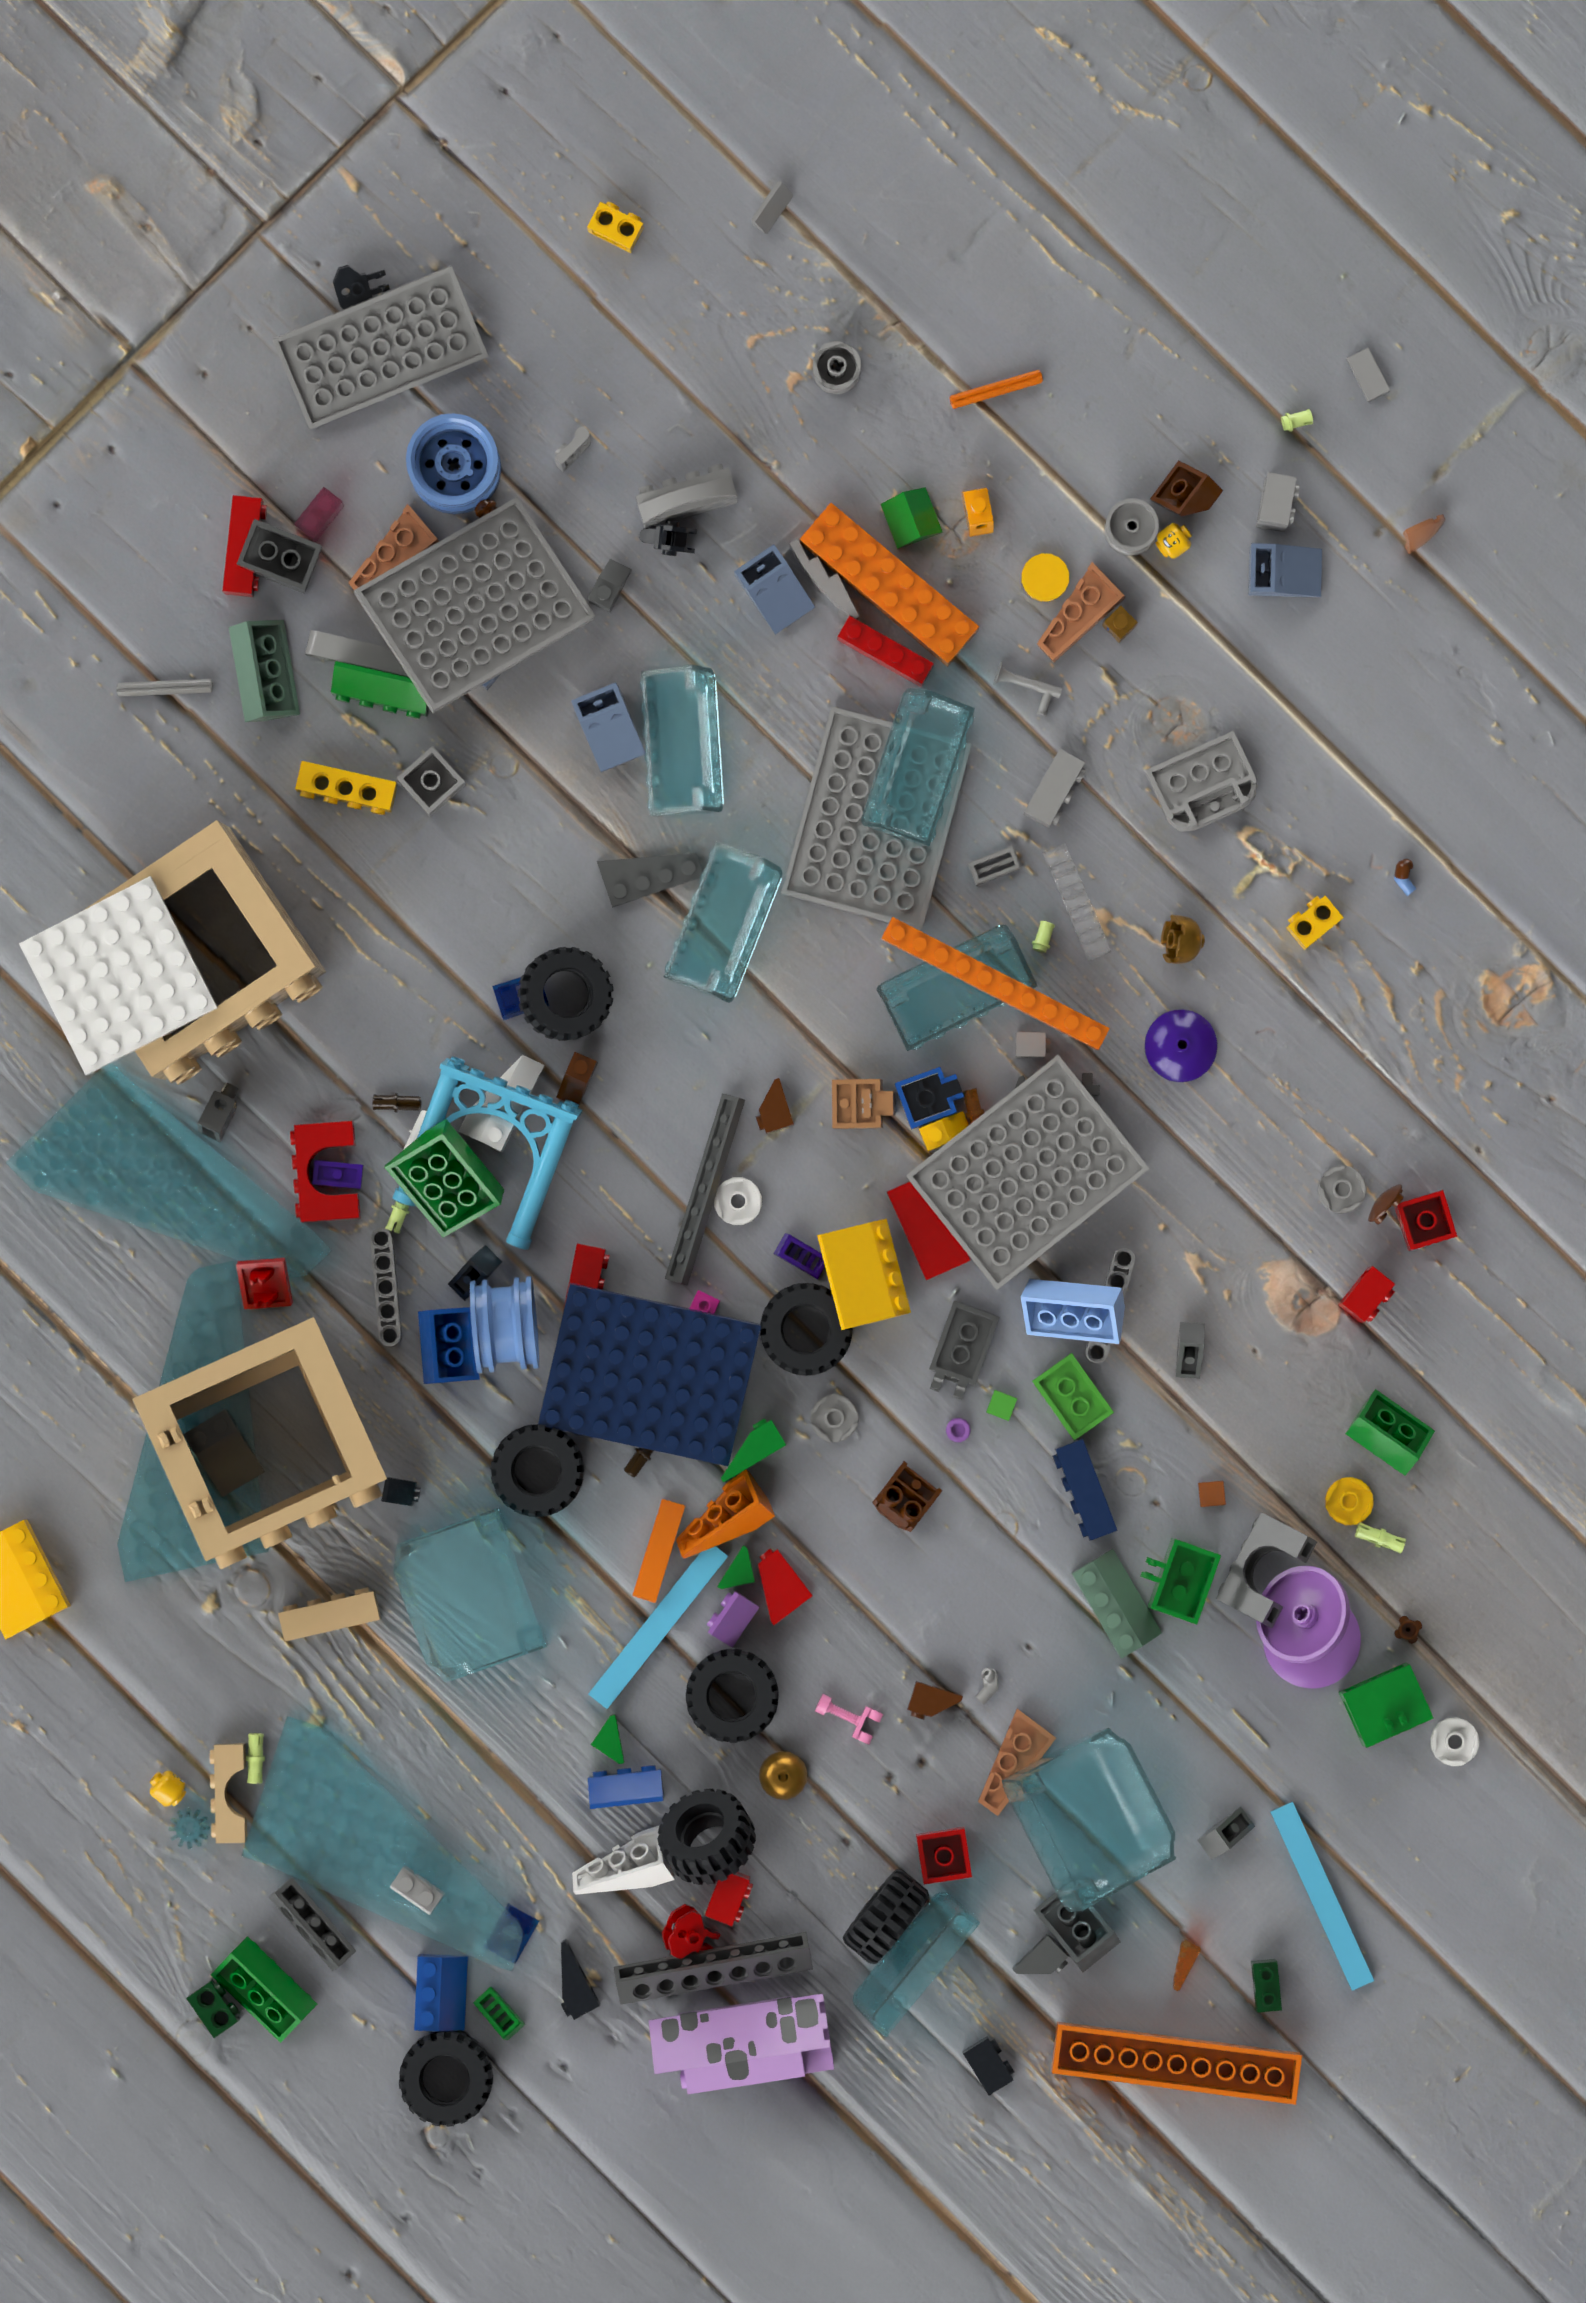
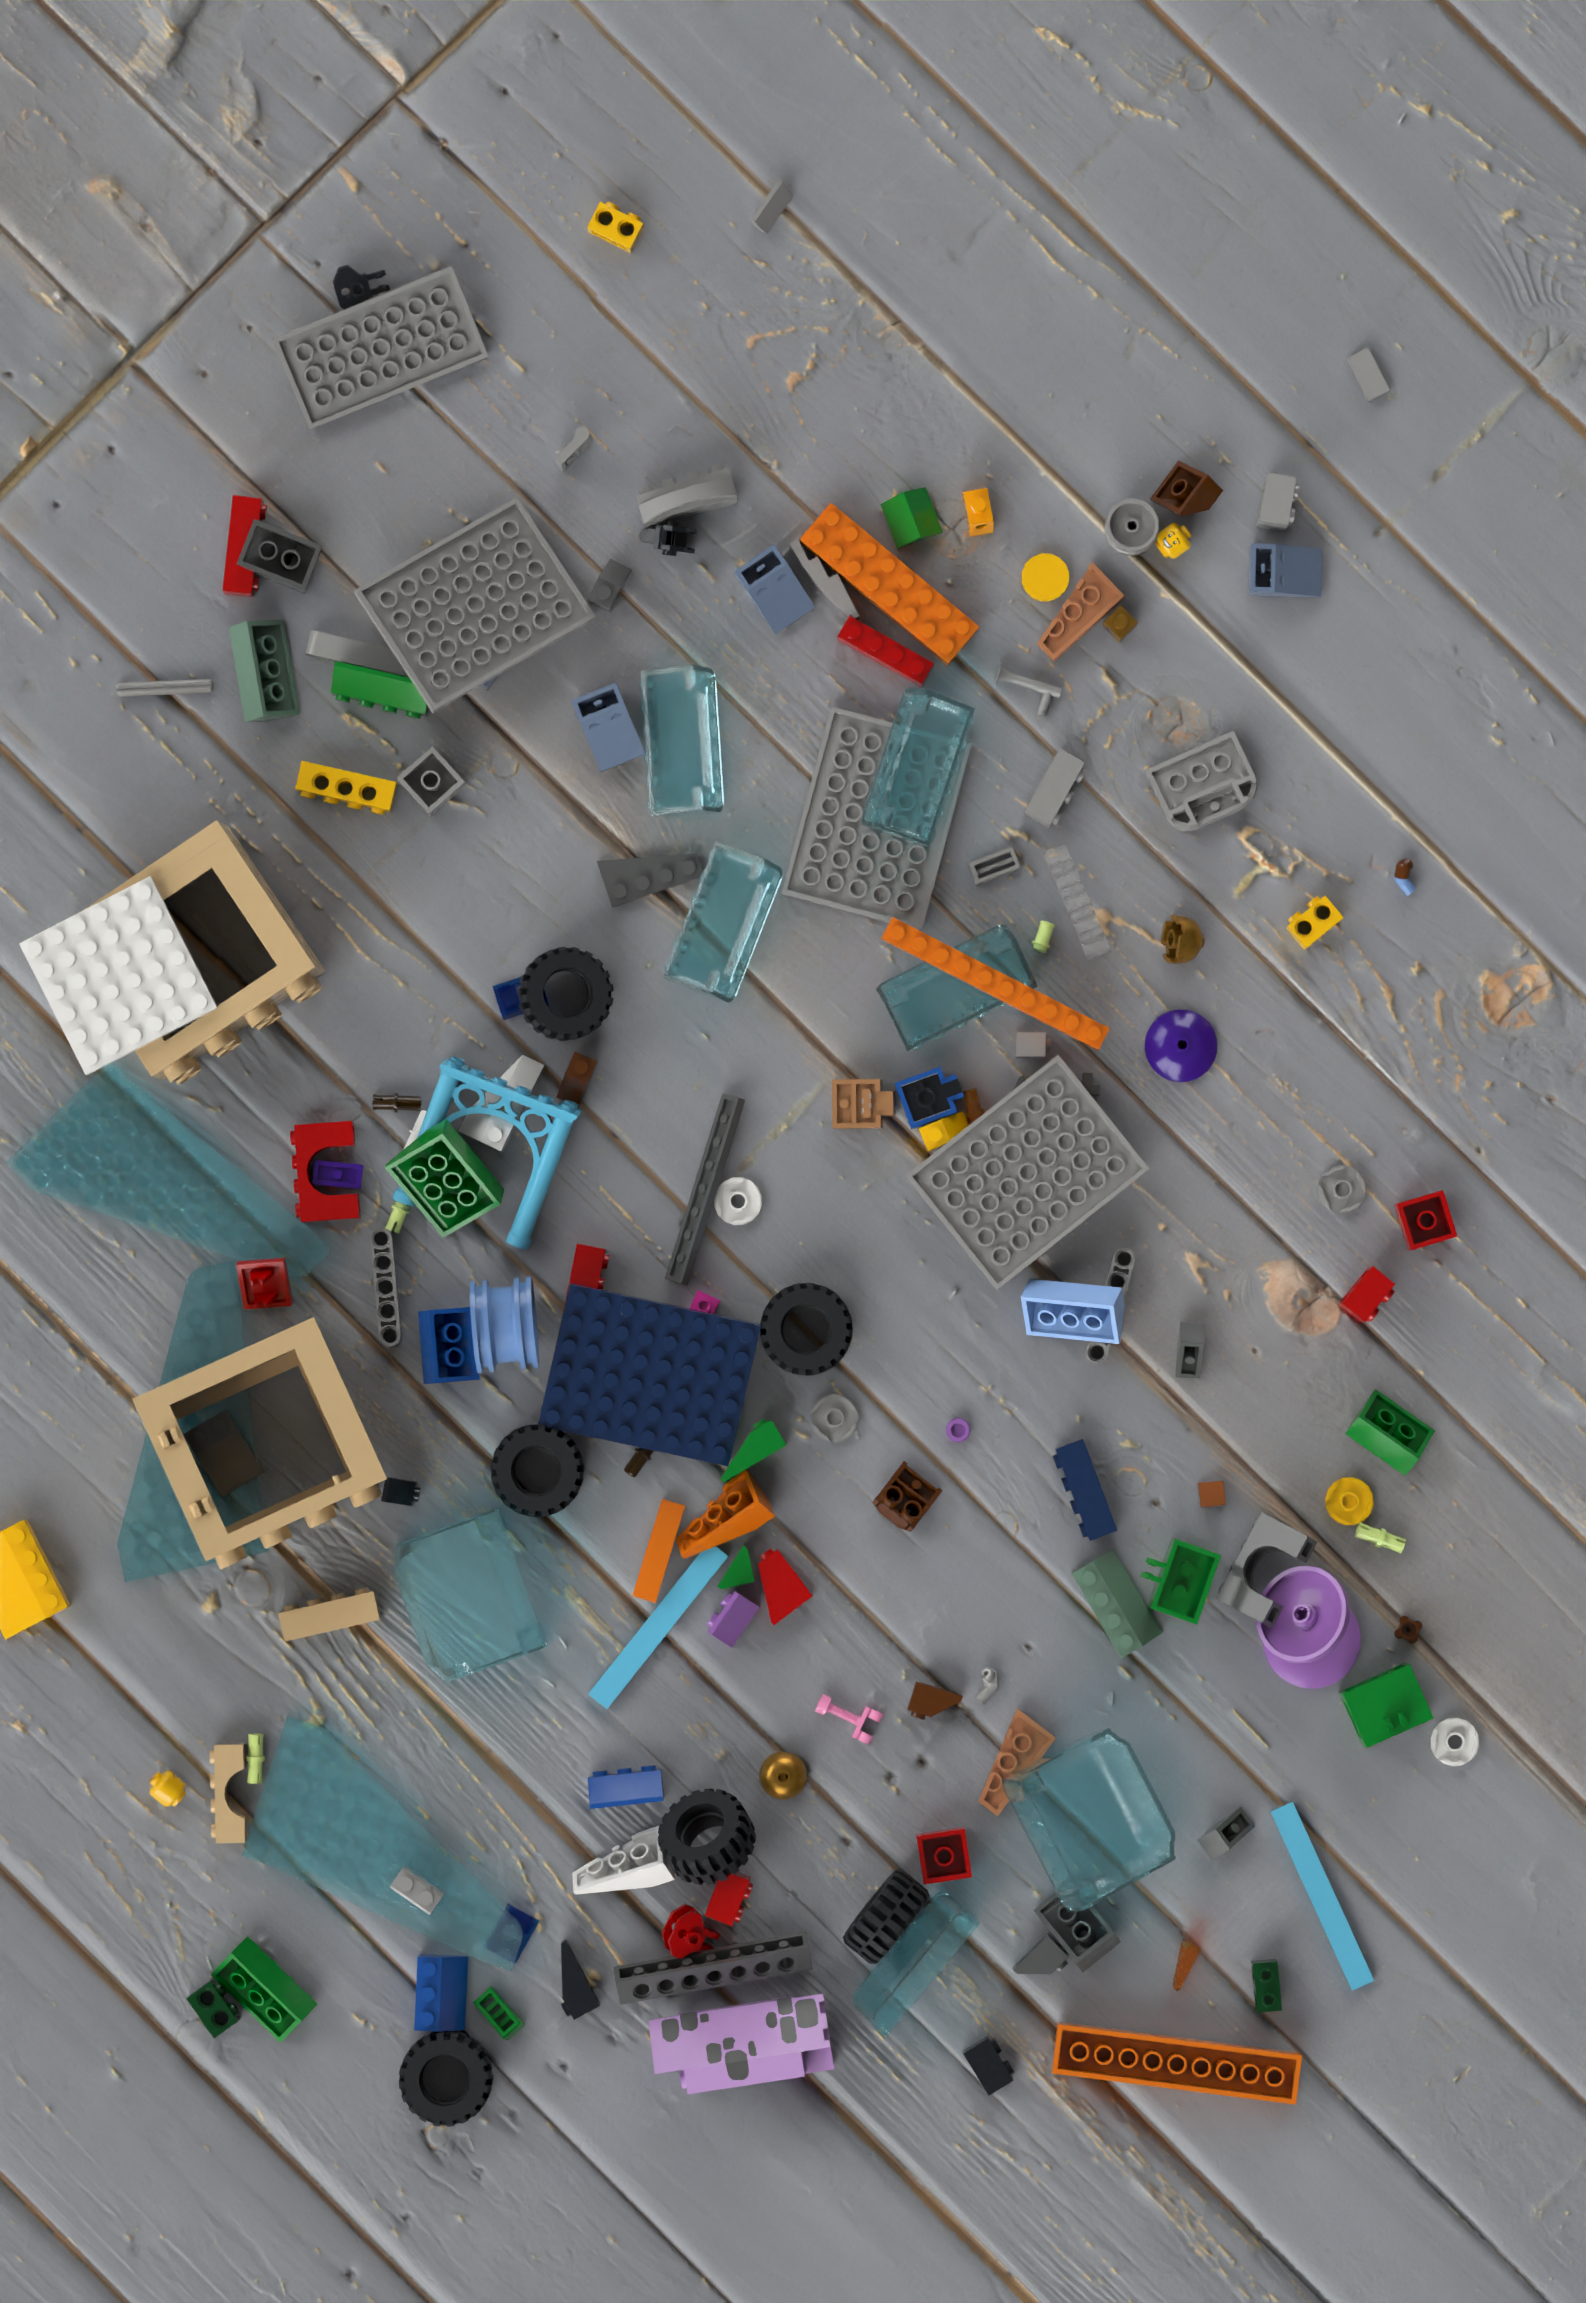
clear light blue gear [168,1807,211,1849] -> none
dark grey torso [197,1083,239,1143] -> none
dark grey brick [269,1877,356,1971] -> none
clear pink brick [294,487,345,543] -> none
nougat wing [349,504,439,590] -> none
medium blue wheel [406,413,501,515] -> none
black slope [448,1245,502,1301] -> none
reddish brown plate [474,499,498,518] -> none
green slope [591,1714,625,1764] -> none
black tyre [686,1649,779,1743] -> none
reddish brown slope [756,1078,794,1134] -> none
dark purple slope [774,1233,825,1279] -> none
light grey brick [813,341,861,394] -> none
yellow slope [817,1219,911,1330] -> none
red tile [887,1182,971,1281] -> none
dark grey tile [929,1301,1000,1400] -> none
orange axle [949,370,1043,409] -> none
bright green tile [986,1390,1018,1421] -> none
bright green plate [1032,1353,1114,1441] -> none
yellowish green pin [1281,409,1313,432] -> none
reddish brown dish [1368,1184,1404,1225] -> none
nougat brick [1403,515,1446,554] -> none

